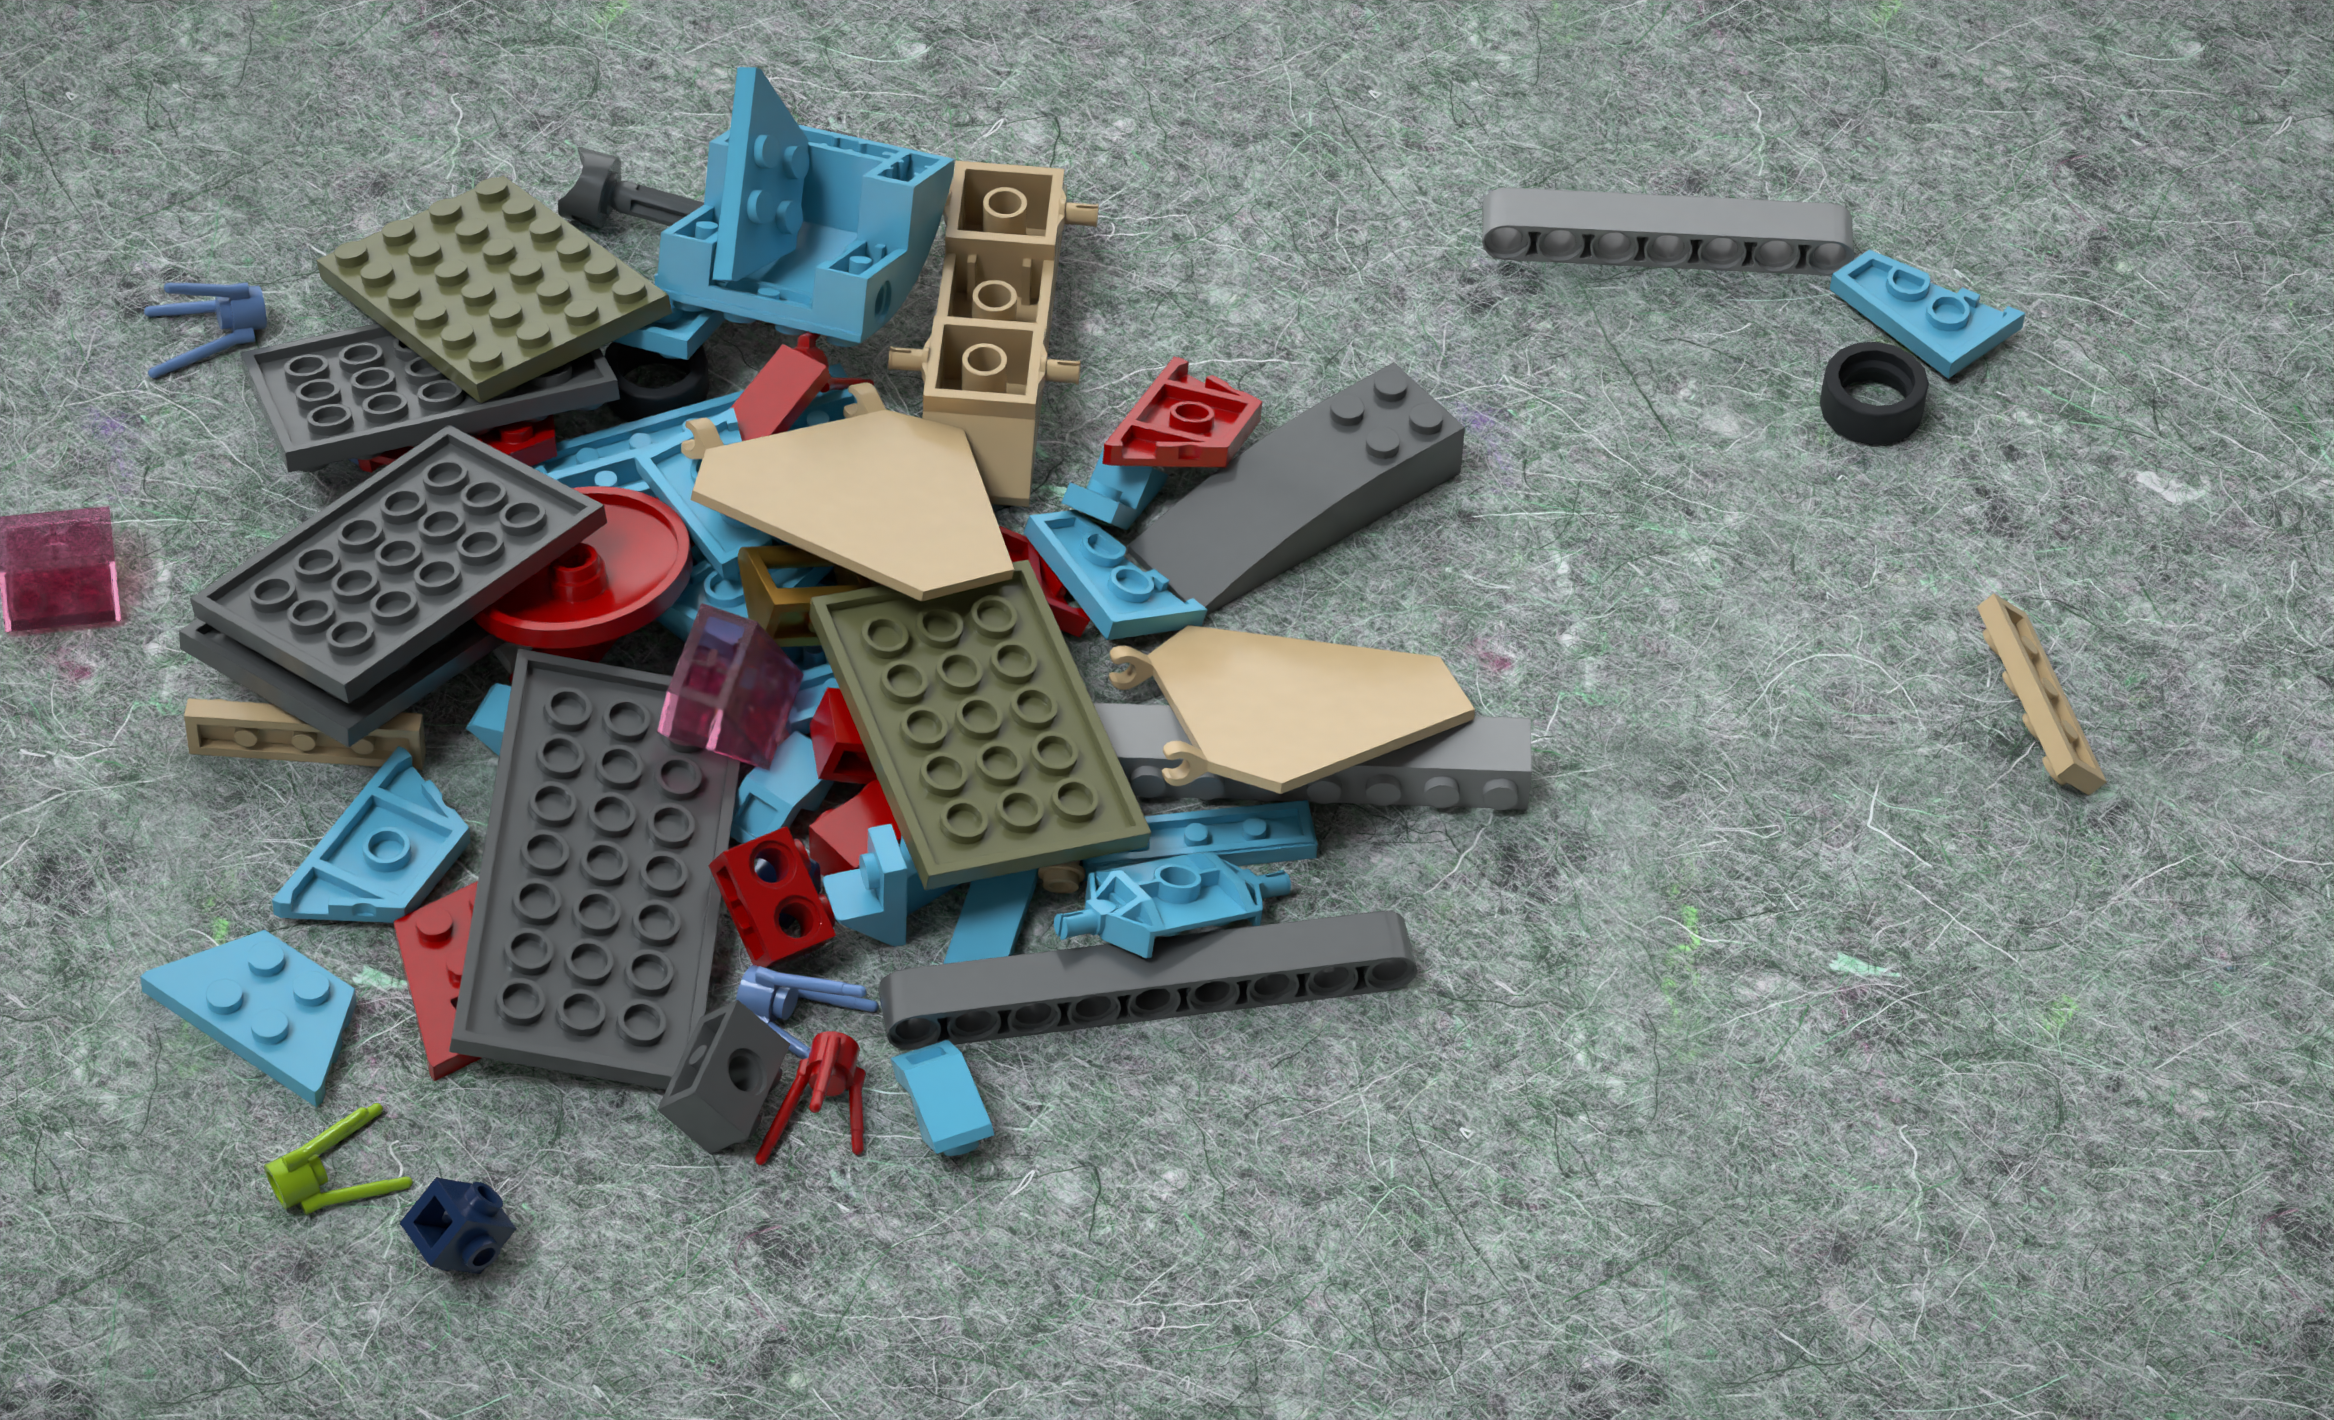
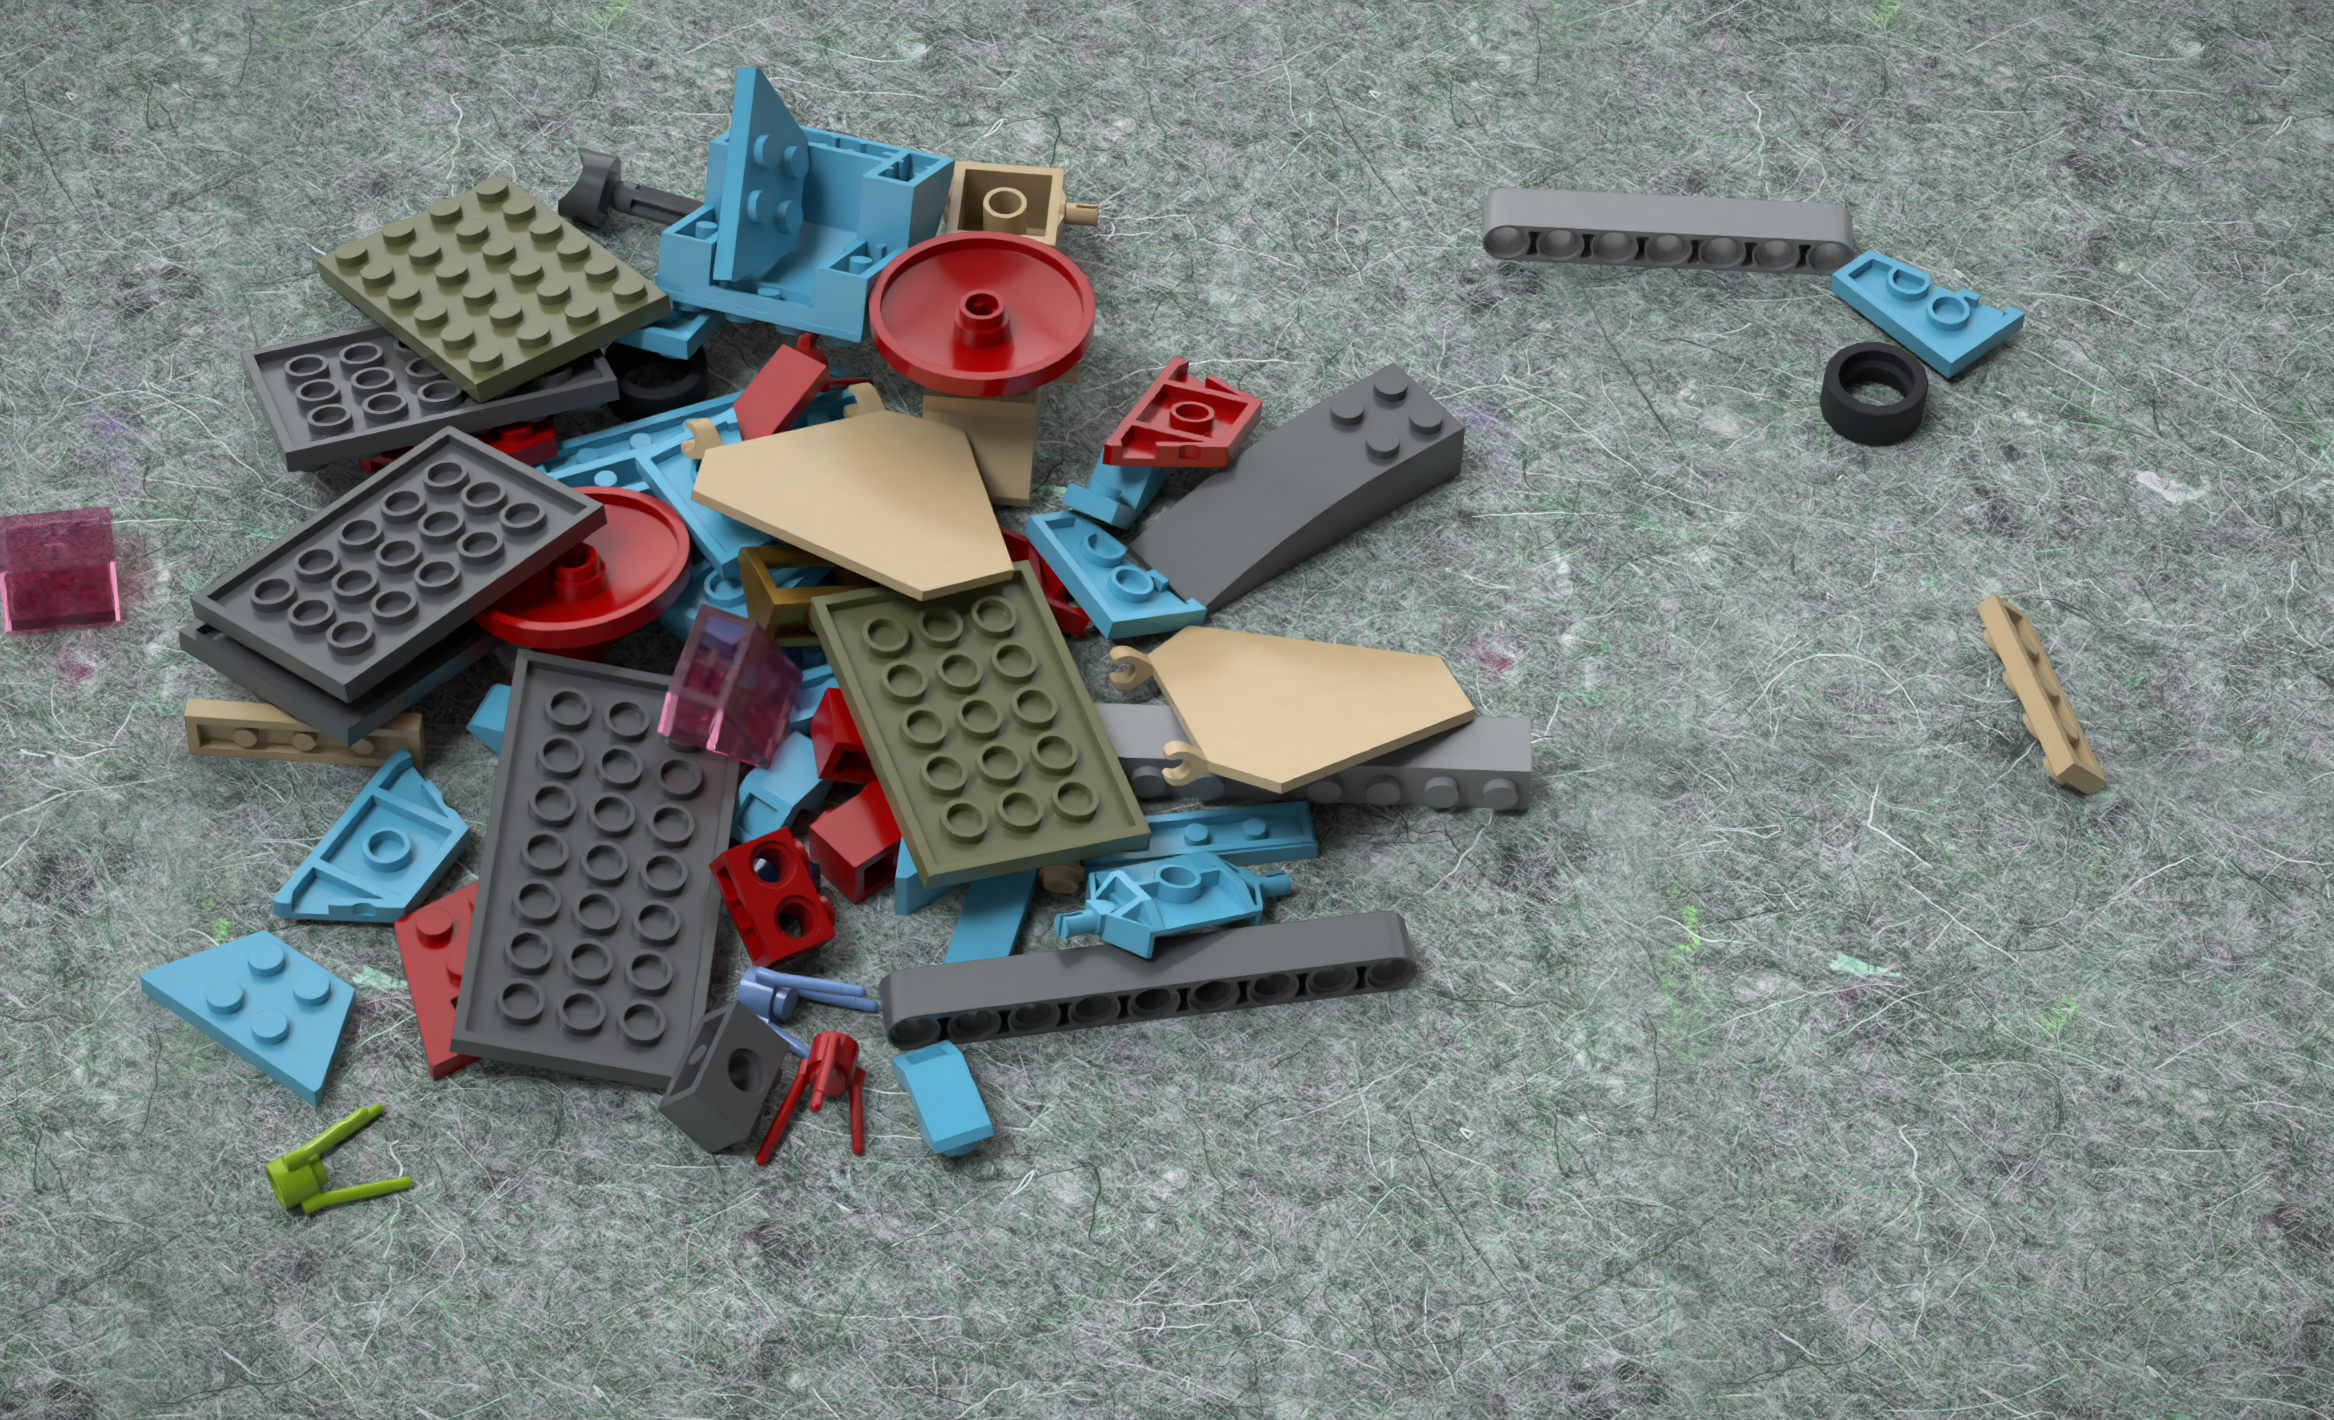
medium blue plant [144,282,267,378] -> none
dark blue brick [400,1177,517,1274] -> none
medium azure slope [823,824,907,947] -> none
none -> red dish [869,231,1095,397]

